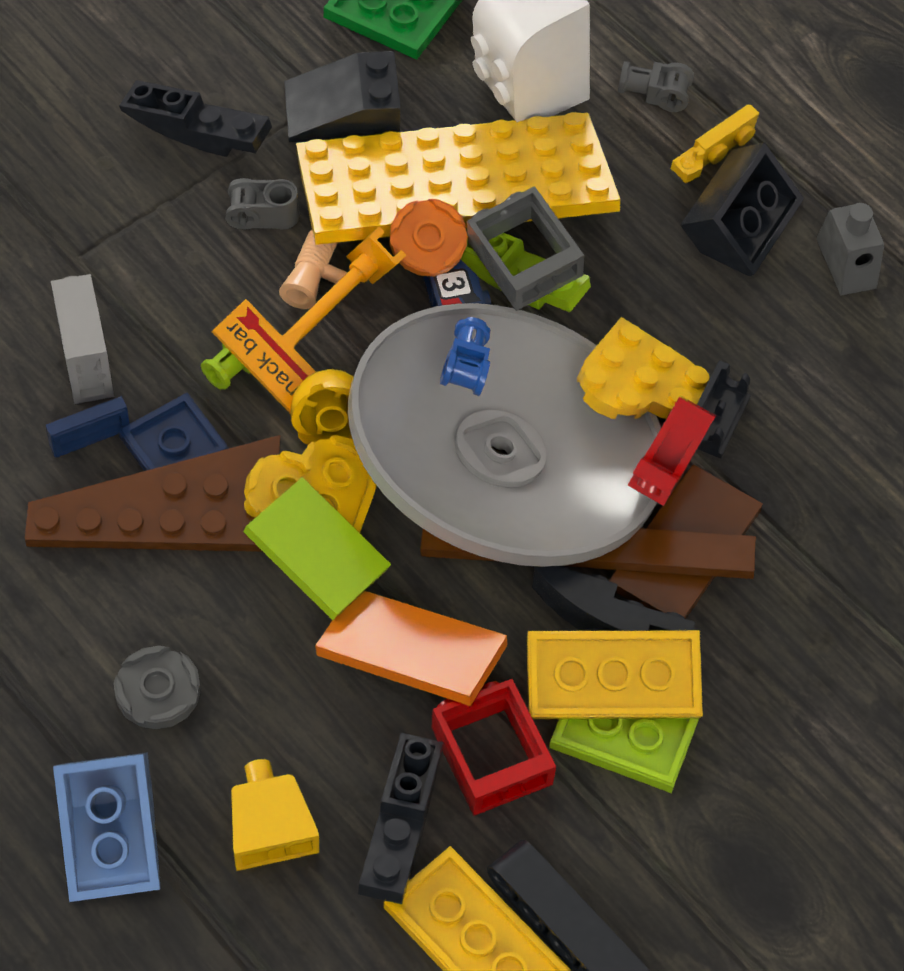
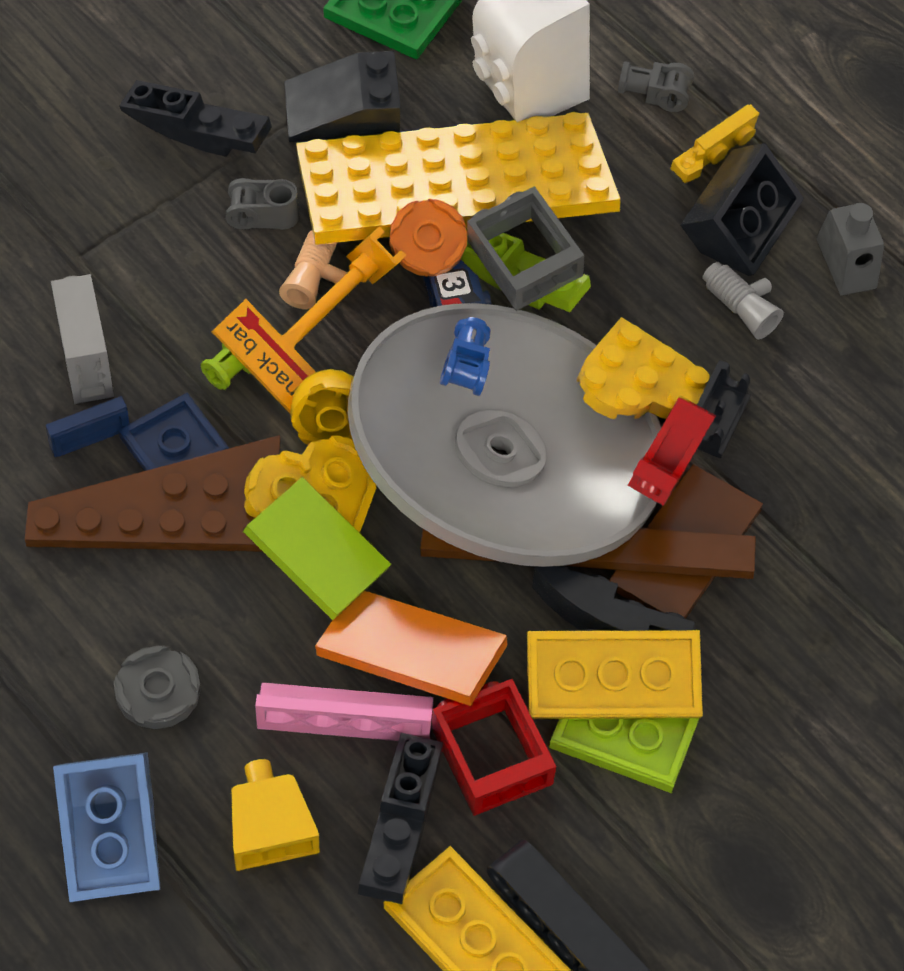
none -> bright pink fence [255,683,433,741]
none -> light grey piece [703,262,784,340]

